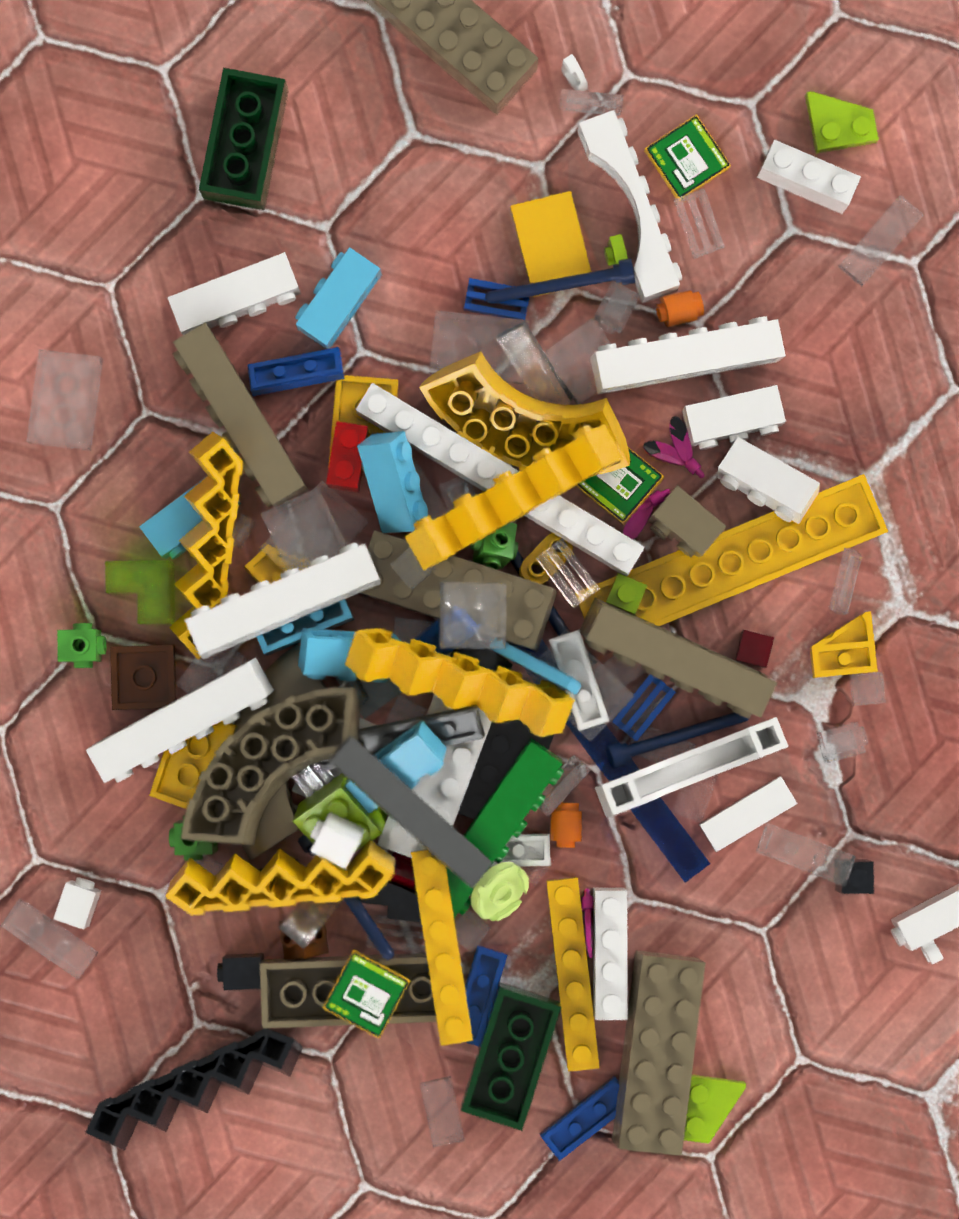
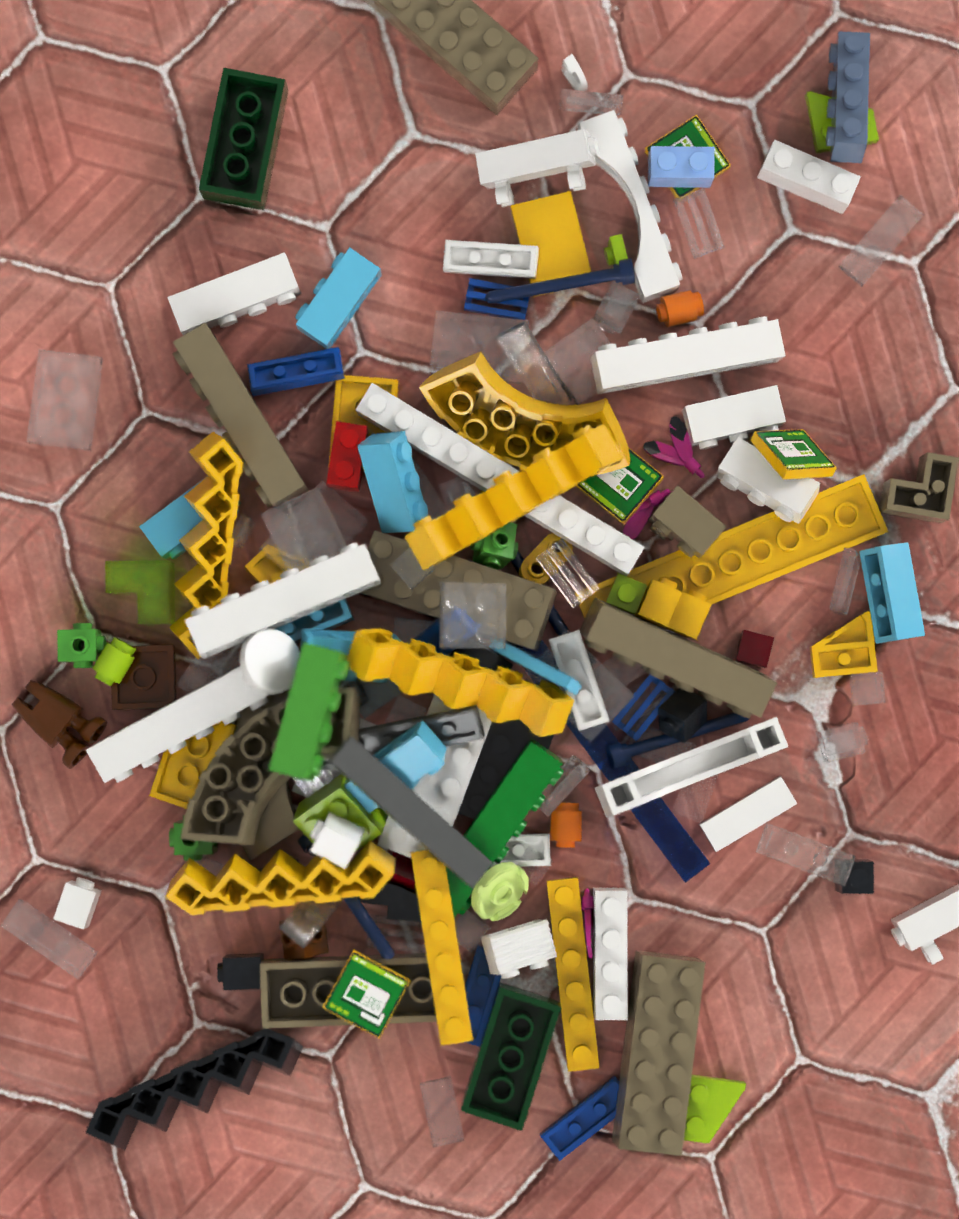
none -> reddish brown piece [12,680,107,769]
none -> lime brick [92,637,136,686]
none -> white tile [240,629,300,694]
none -> bright green brick [269,642,350,782]
none -> white tile [443,240,539,279]
none -> white brick [475,129,599,207]
none -> white brick [481,919,557,979]
none -> yellow brick [636,577,711,640]
none -> light blue brick [648,146,714,188]
none -> black brick [658,688,707,743]
none -> tile [750,429,837,479]
none -> sand blue brick [826,31,870,163]
none -> medium azure brick [859,542,925,644]
none -> dark tan brick [879,452,959,523]

